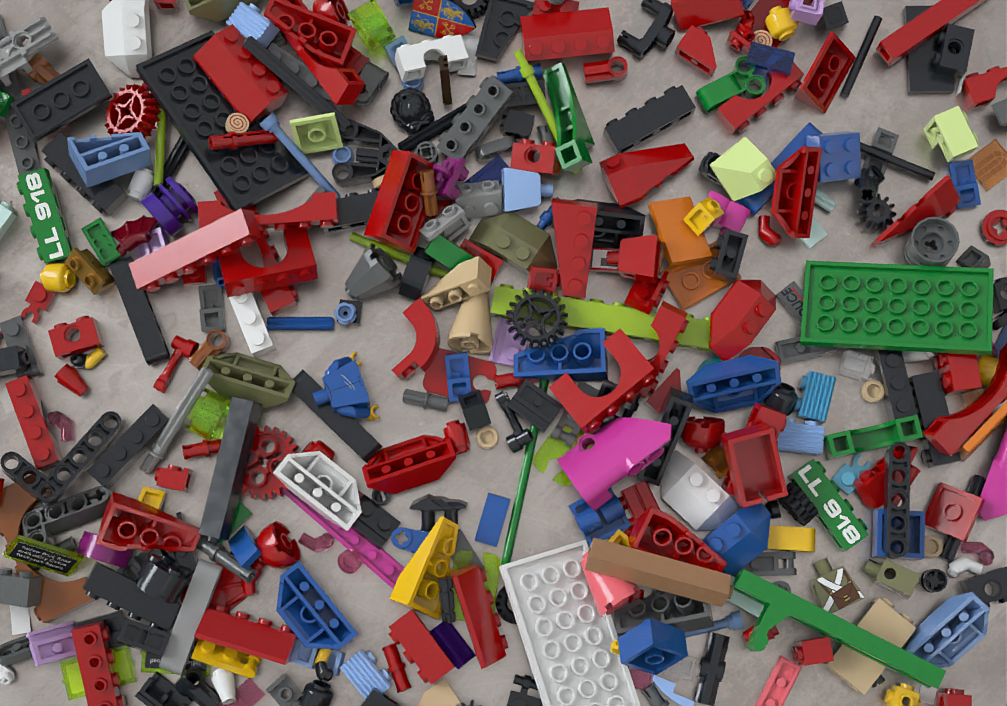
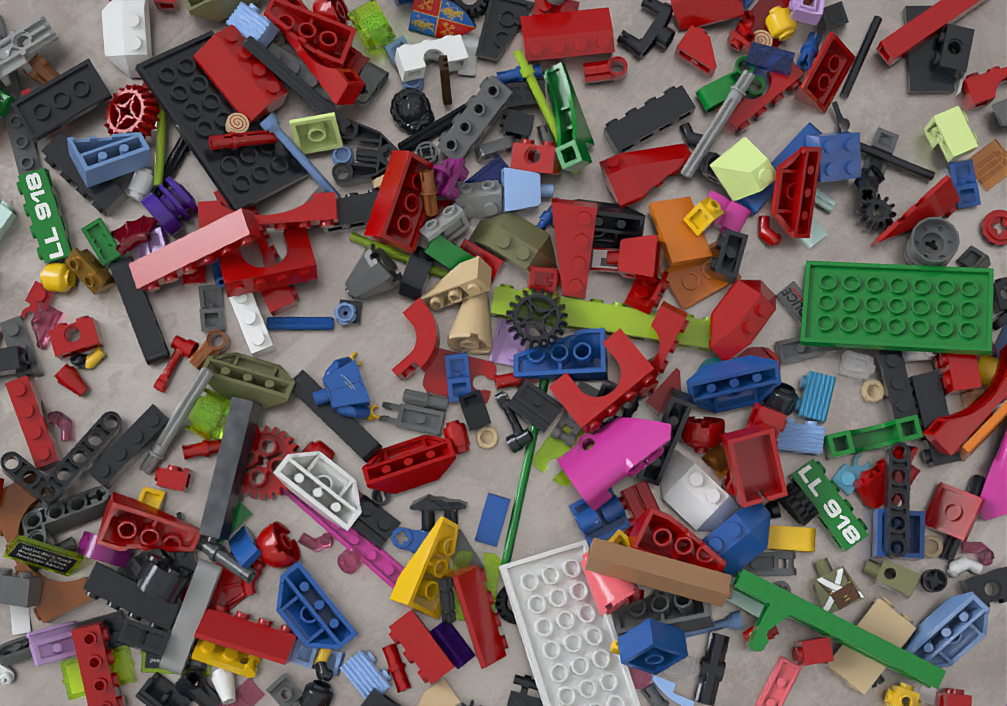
none -> clear pink tile [31,302,63,350]
none -> dark grey hinge [379,402,446,436]
none -> black arm [679,122,703,148]
none -> light grey axle [681,70,755,178]
none -> blue pin [797,32,822,70]
none -> black hand [832,101,850,132]

